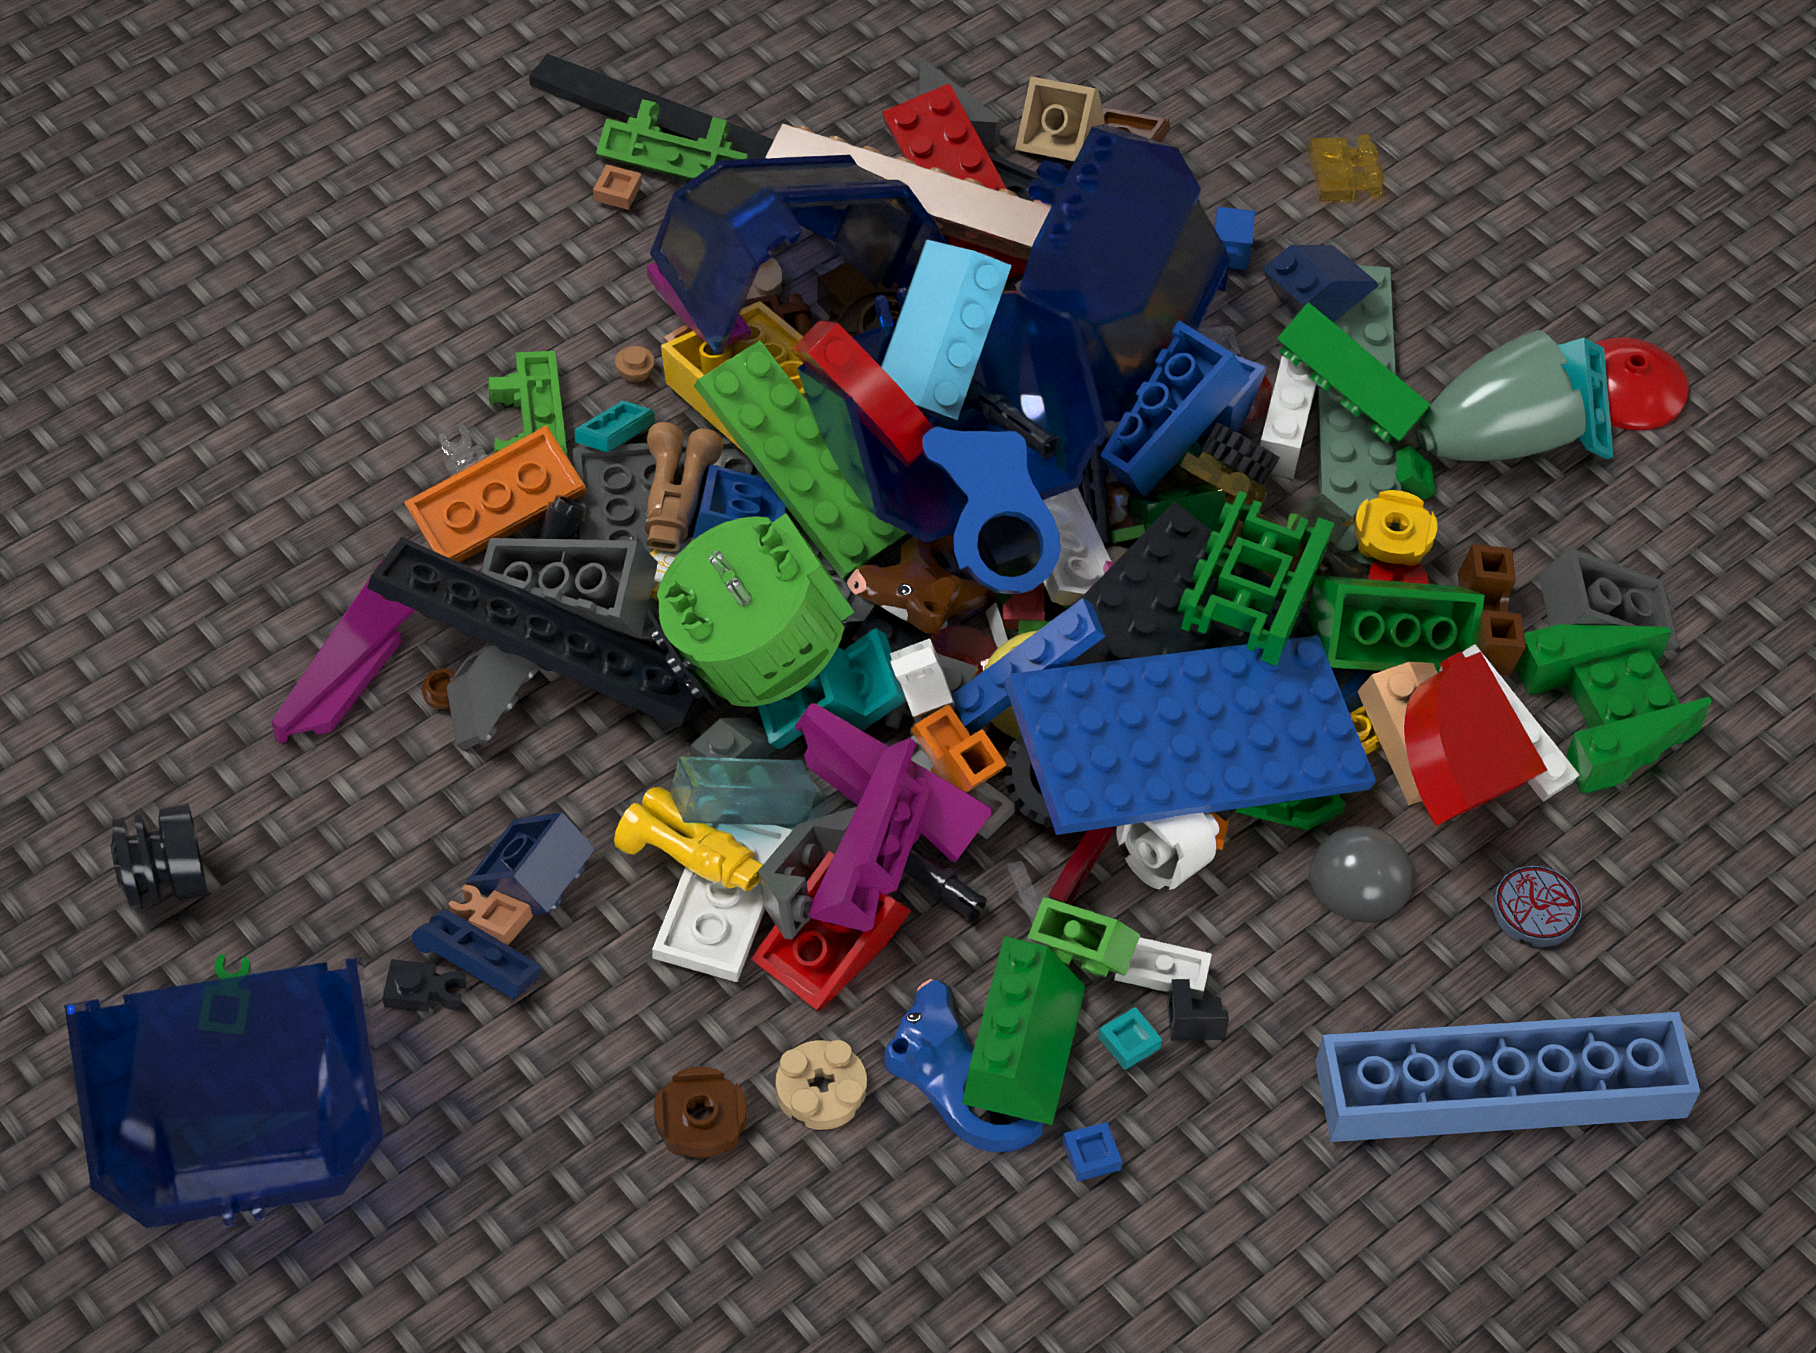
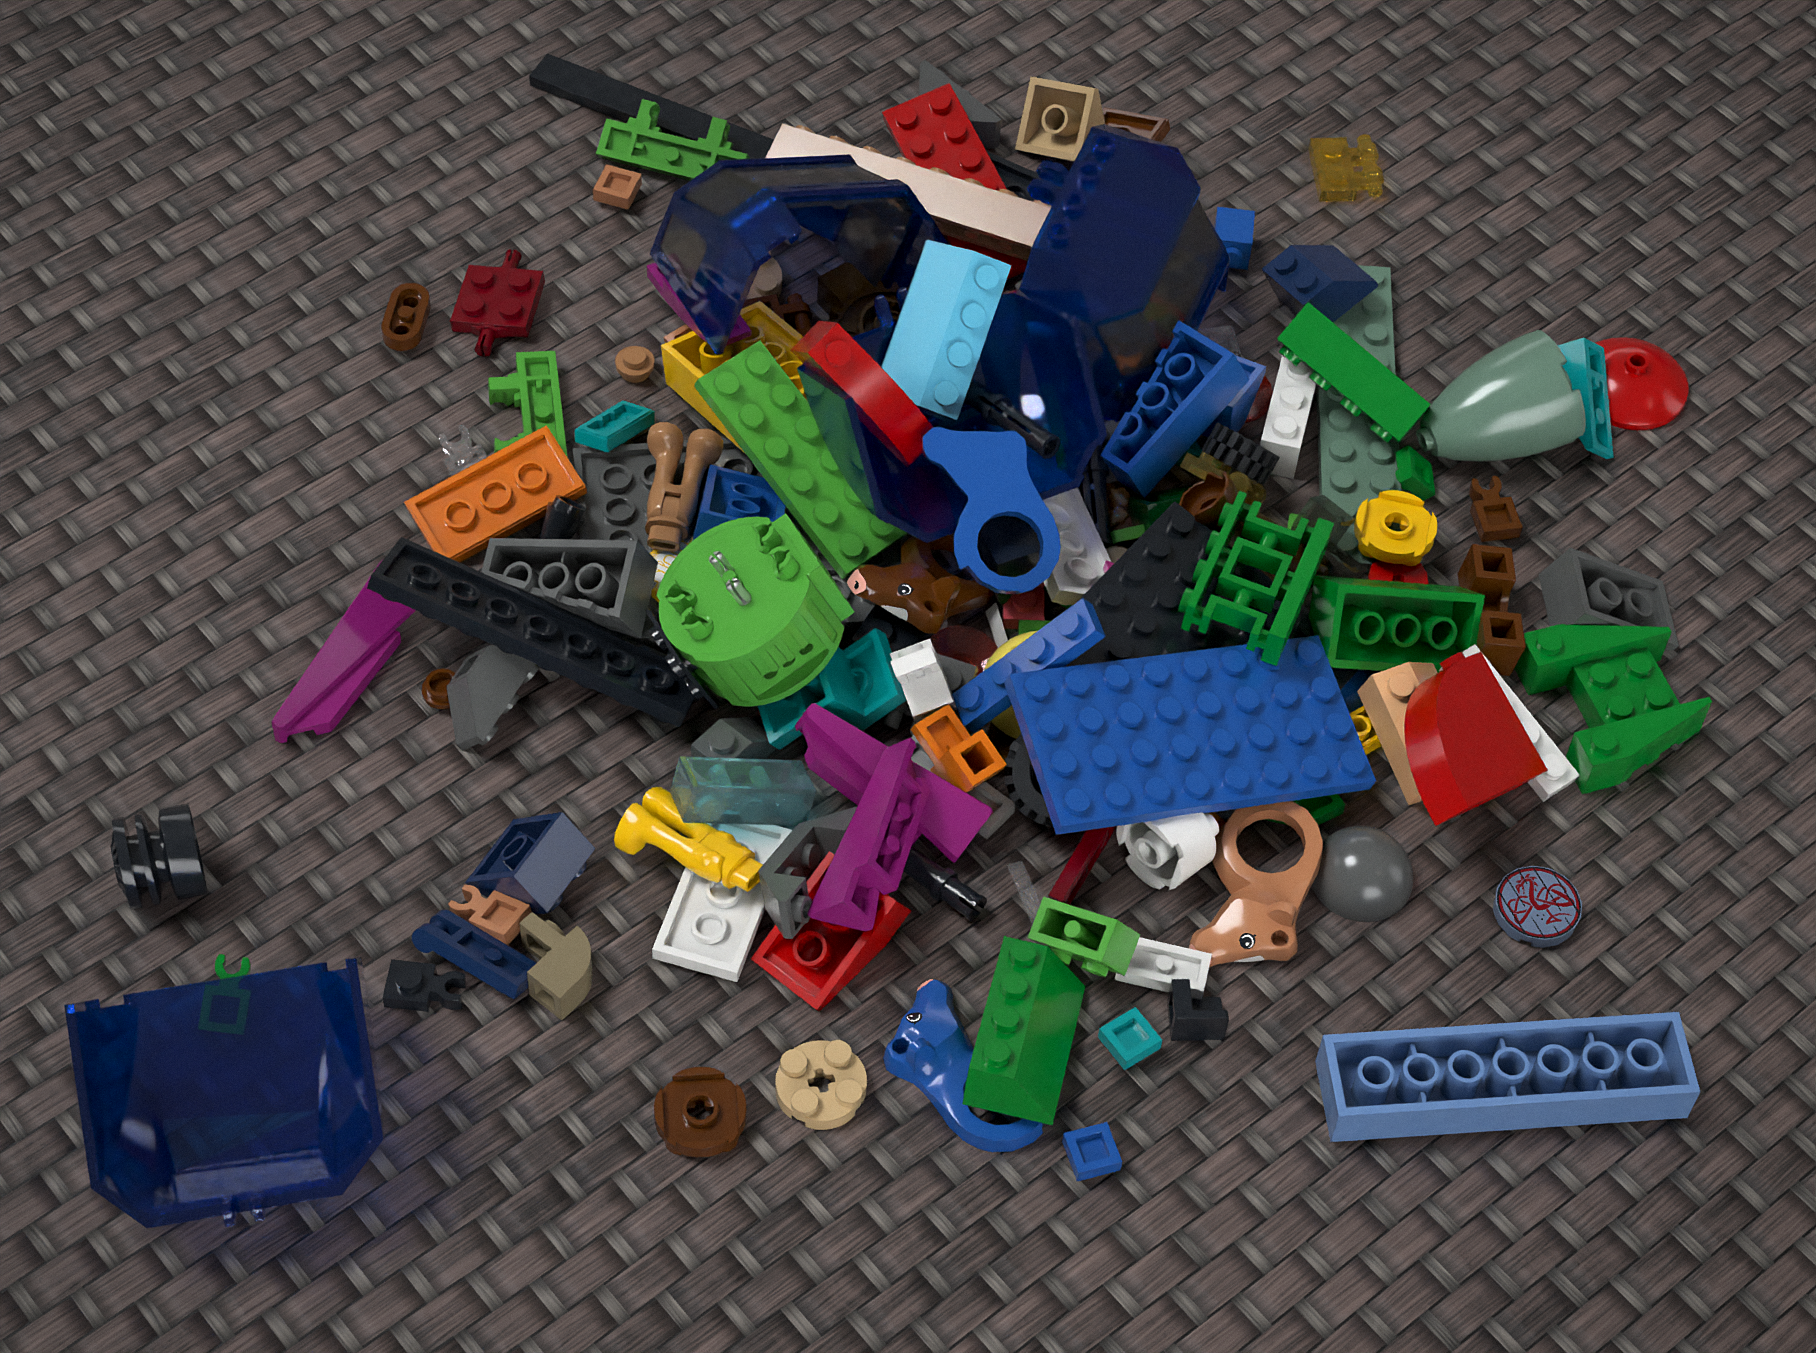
none -> reddish brown plate [381,283,431,351]
none -> dark red plate [450,249,545,356]
none -> dark tan brick [519,912,593,1021]
none -> reddish brown hair [1179,471,1238,530]
none -> nougat animal [1189,801,1323,967]
none -> reddish brown plate [1469,476,1523,542]

